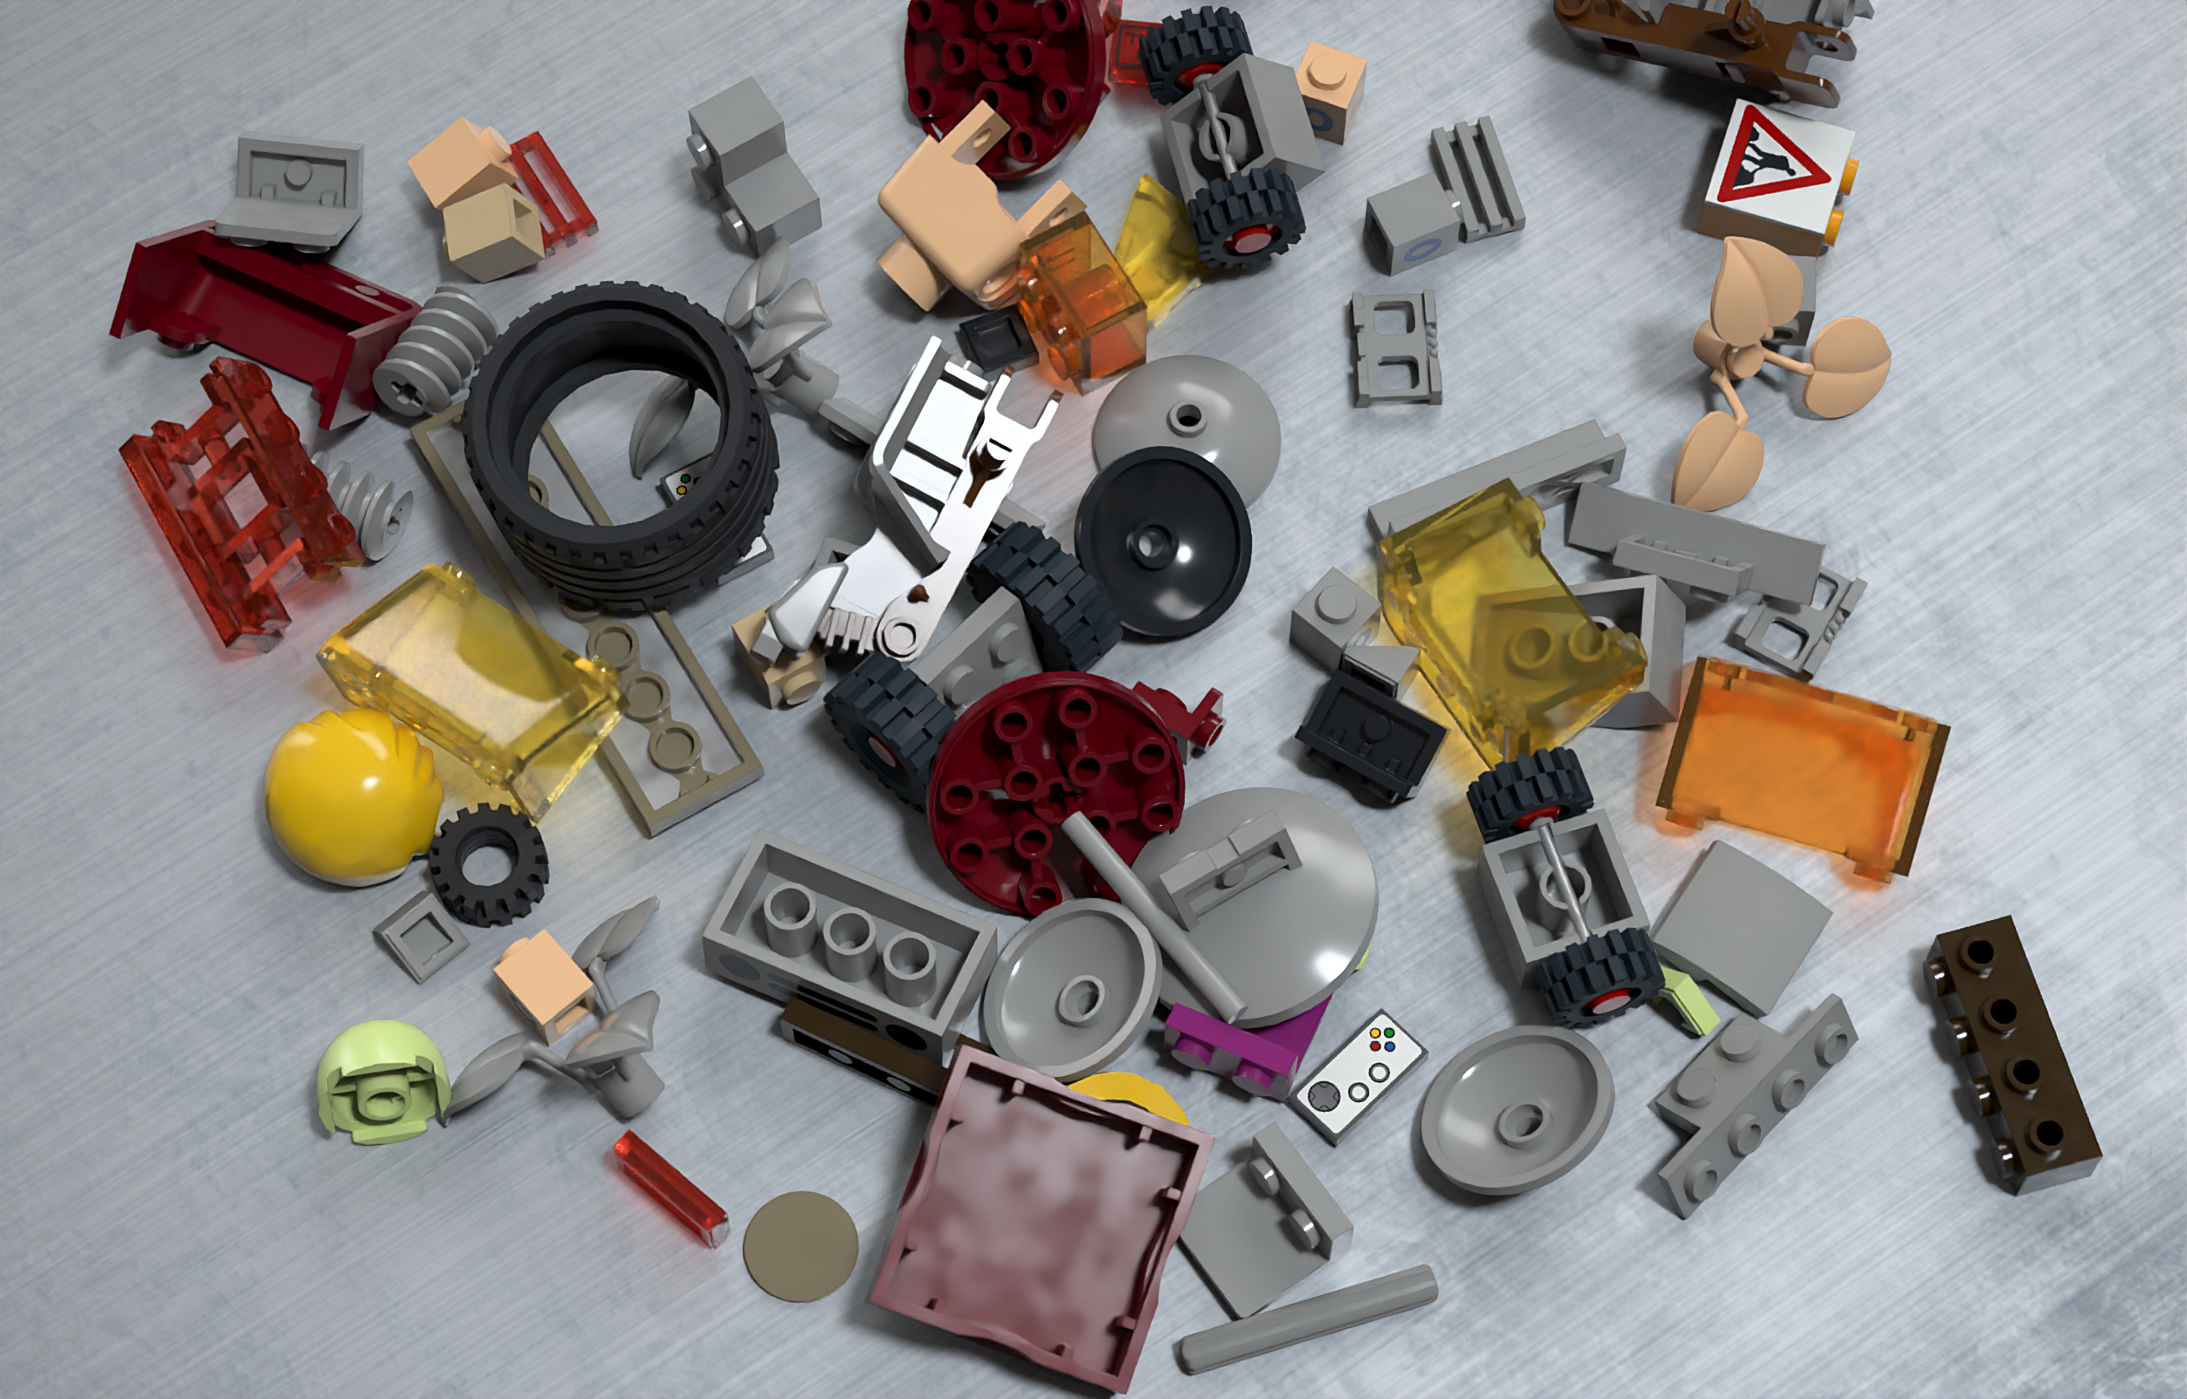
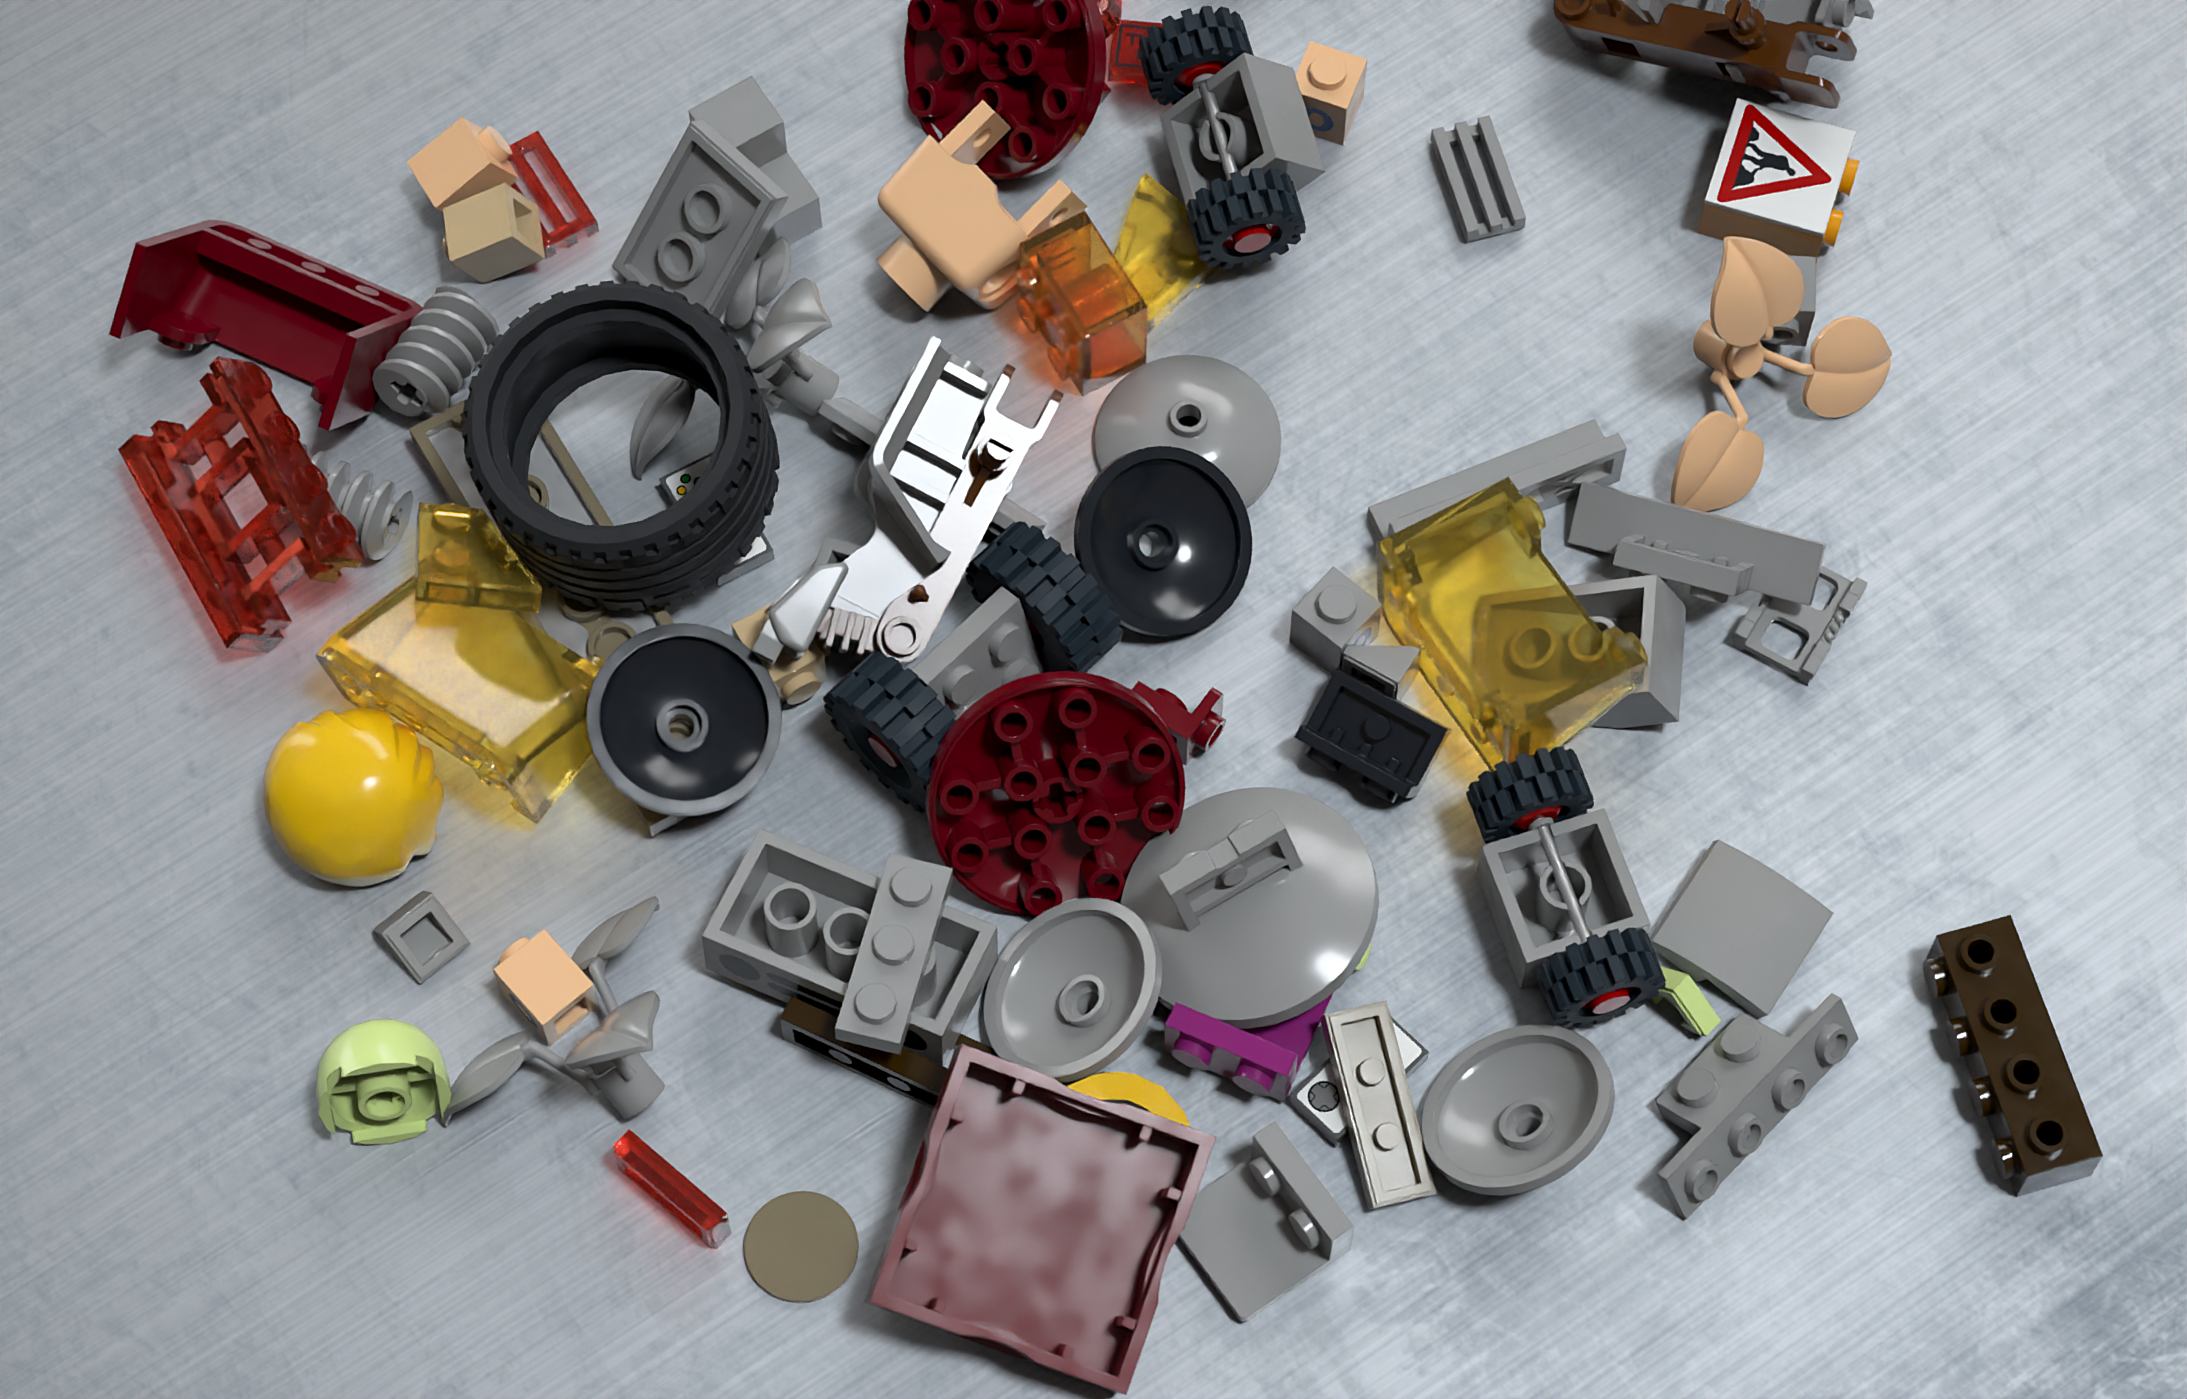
light grey bracket [215,131,365,253] -> none
black tyre [429,802,550,928] -> none
black tile [959,303,1040,382] -> none
light grey bar [1061,811,1248,1024] -> none
light grey axle [1180,1264,1439,1375] -> none
light grey piece [1349,289,1443,408] -> none
light grey brick [1364,172,1464,277] -> none
clear orange windscreen [1655,653,1951,884] -> none
none -> clear yellow wing [415,502,542,613]
none -> black dish [586,623,782,816]
none -> light grey tile [611,119,789,320]
none -> light grey plate [835,853,953,1055]
none -> tile [1320,1000,1436,1211]

